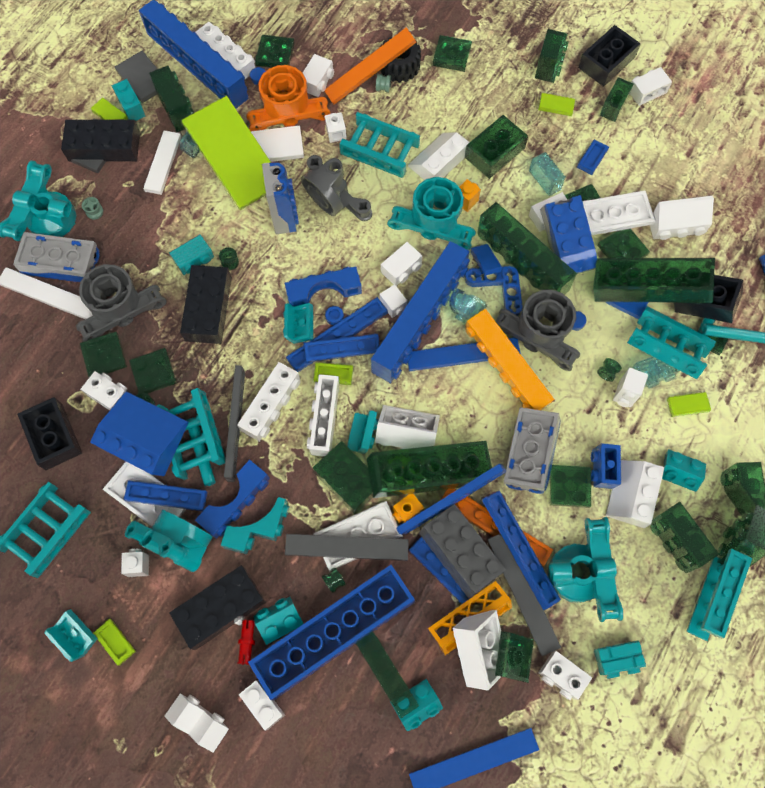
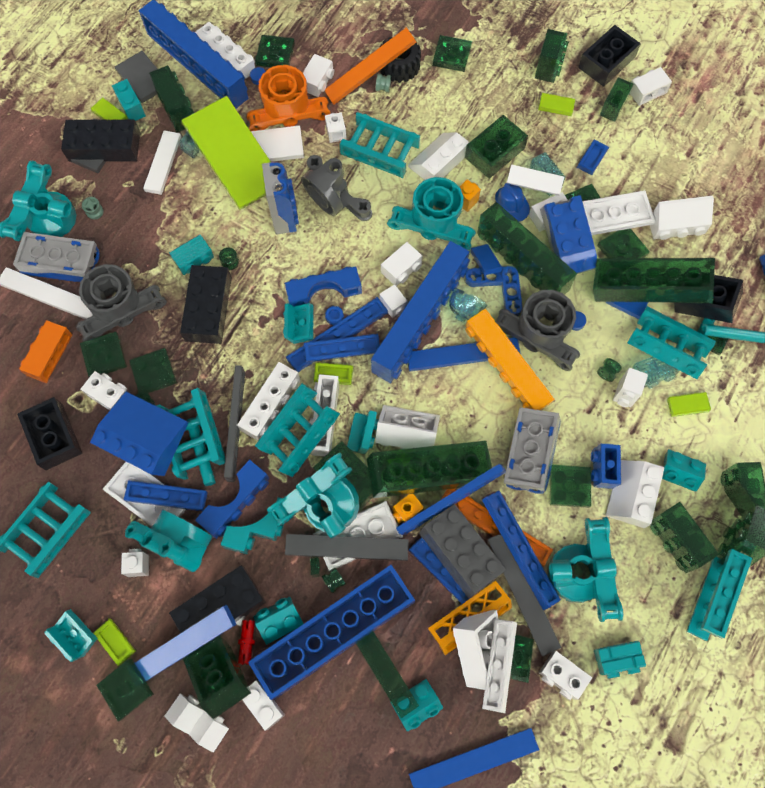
none -> orange brick [19,320,72,383]
none -> clear green tile [96,658,154,722]
none -> tile [128,605,237,686]
none -> clear green brick [183,635,251,719]
none -> teal fence [255,383,340,477]
none -> teal piece [267,453,359,539]
none -> clear green tile [310,557,321,577]
none -> white tile [482,619,517,713]
none -> blue piece [495,183,530,222]
none -> white tile [507,165,564,196]

